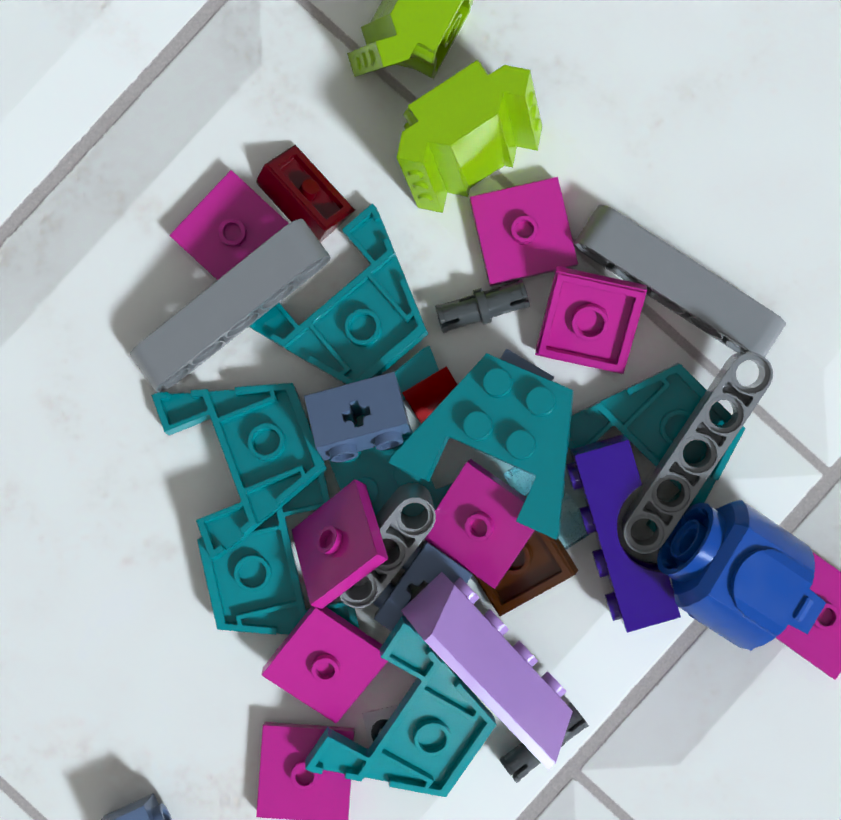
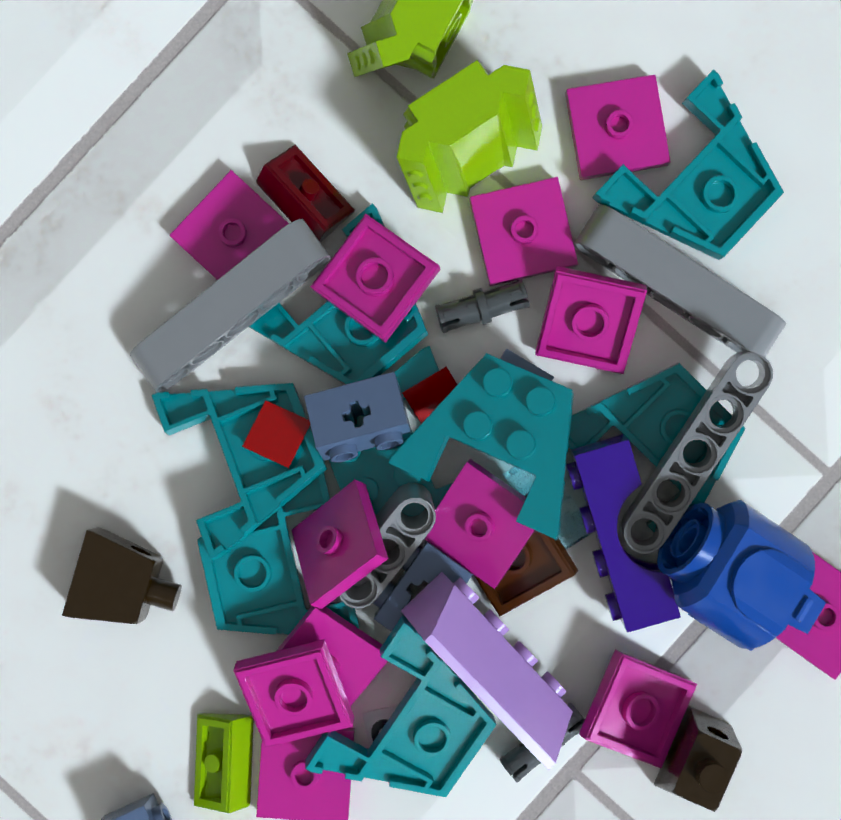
none -> dark brown torso [62,527,182,624]
none -> lime slope [194,713,254,813]
none -> dark pink plate [233,639,355,747]
none -> red sticker [242,400,310,468]
none -> dark pink plate [310,214,441,343]
none -> dark pink plate [565,75,671,180]
none -> dark pink plate [579,649,697,768]
none -> teal wing [592,69,784,260]
none -> dark brown torso [654,705,742,812]

